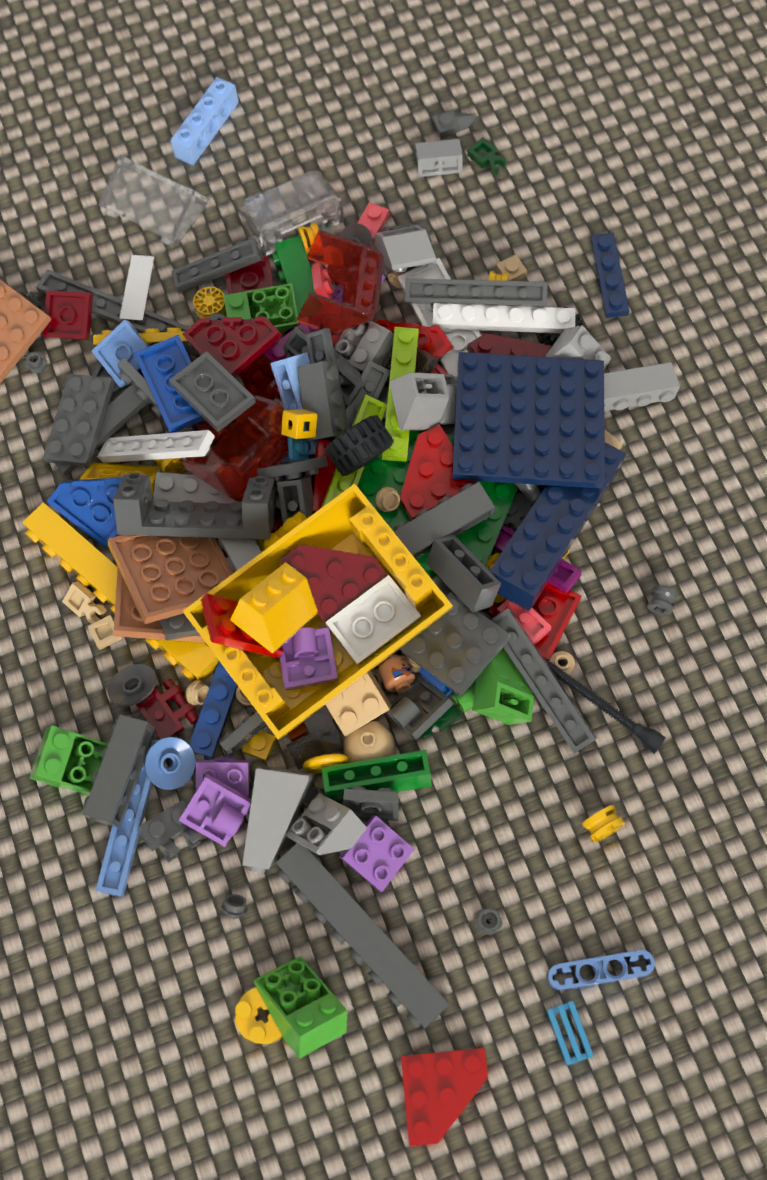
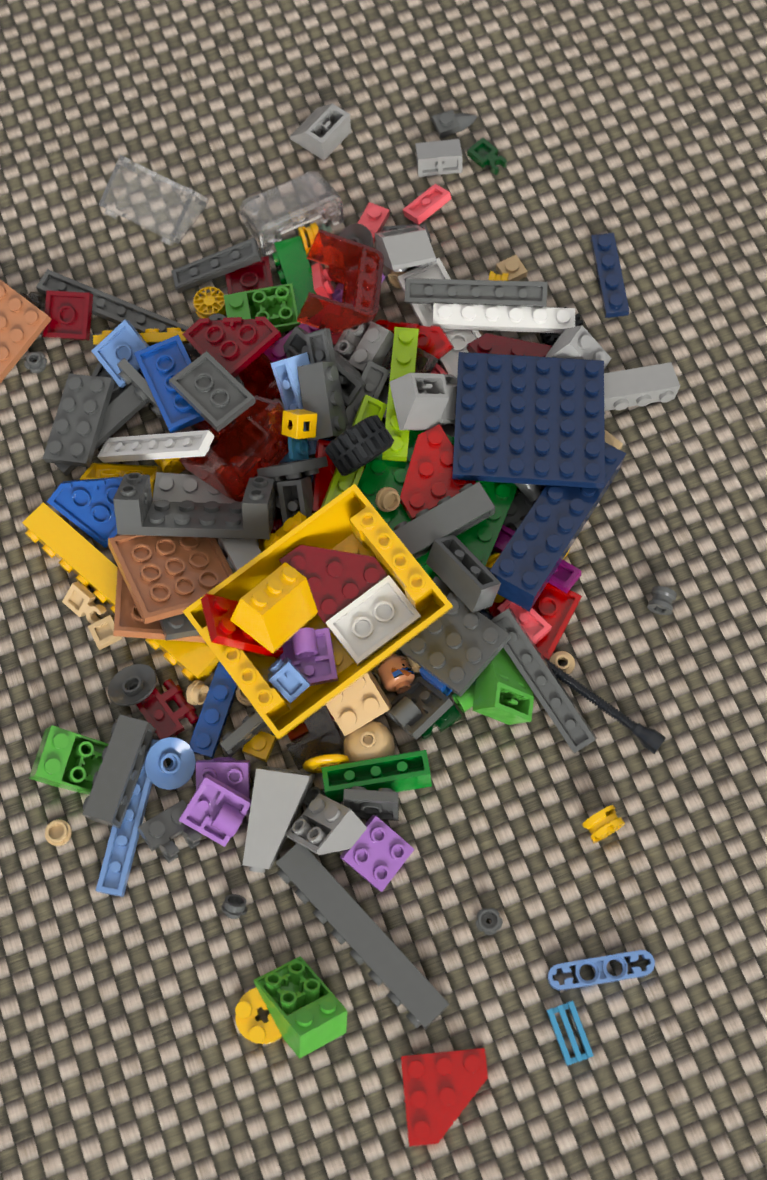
white sticker [119,255,154,320] -> none
light blue brick [170,77,239,165] -> none
none -> tan plate [45,819,72,846]
none -> medium blue bracket [268,656,310,703]
none -> light grey slope [290,103,351,160]
none -> coral plate [403,184,452,225]

